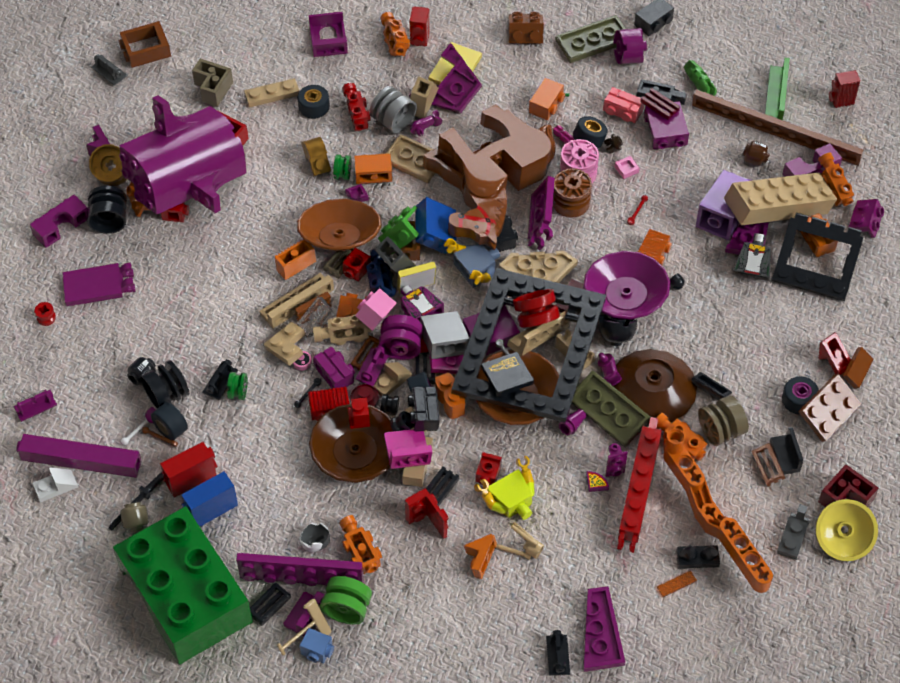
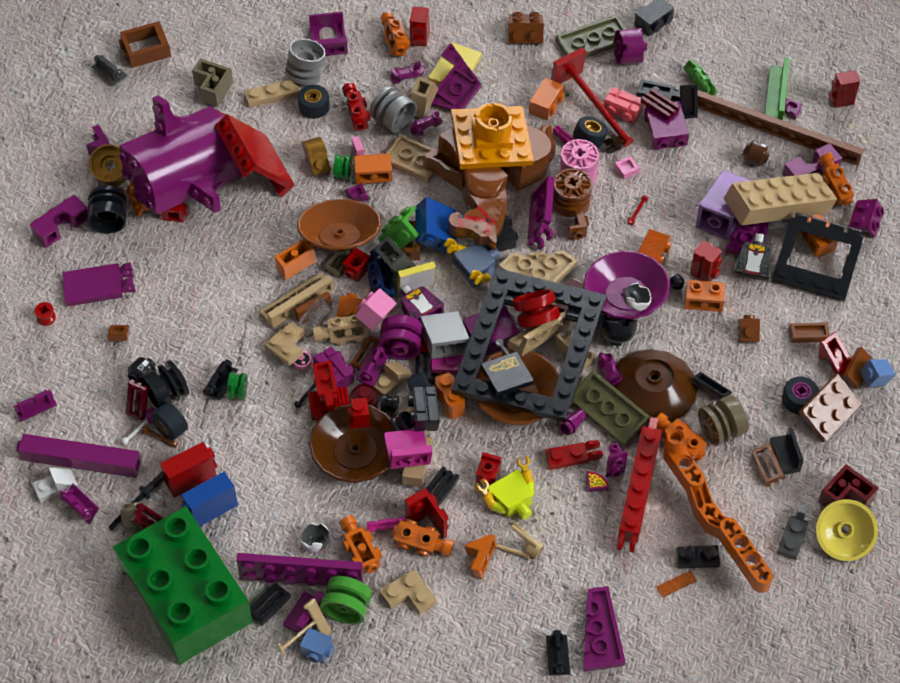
none -> magenta hinge [59,483,99,524]
none -> dark orange tile [107,325,130,341]
none -> dark red tile [126,380,149,421]
none -> dark red tile [130,503,163,530]
none -> red panel [214,114,295,197]
none -> light grey wheel [285,38,325,85]
none -> red hinge [312,360,338,412]
none -> bright pink tile [352,136,364,156]
none -> dark pink axle [367,517,406,533]
none -> tan plate [379,569,437,614]
none -> magenta piece [390,61,425,84]
none -> orange brick [392,519,454,557]
none -> light orange piece [451,103,534,169]
none -> red hinge [545,440,603,470]
none -> red tile [551,47,633,147]
none -> dark orange bracket [568,209,589,240]
none -> dark grey hair [623,283,651,311]
none -> black tile [680,84,698,119]
none -> orange brick [684,280,725,312]
none -> red brick [690,241,723,282]
none -> dark orange bracket [738,315,760,342]
none -> magenta tile [785,98,803,120]
none -> dark orange tile [789,322,830,343]
none -> medium blue brick [859,359,896,387]

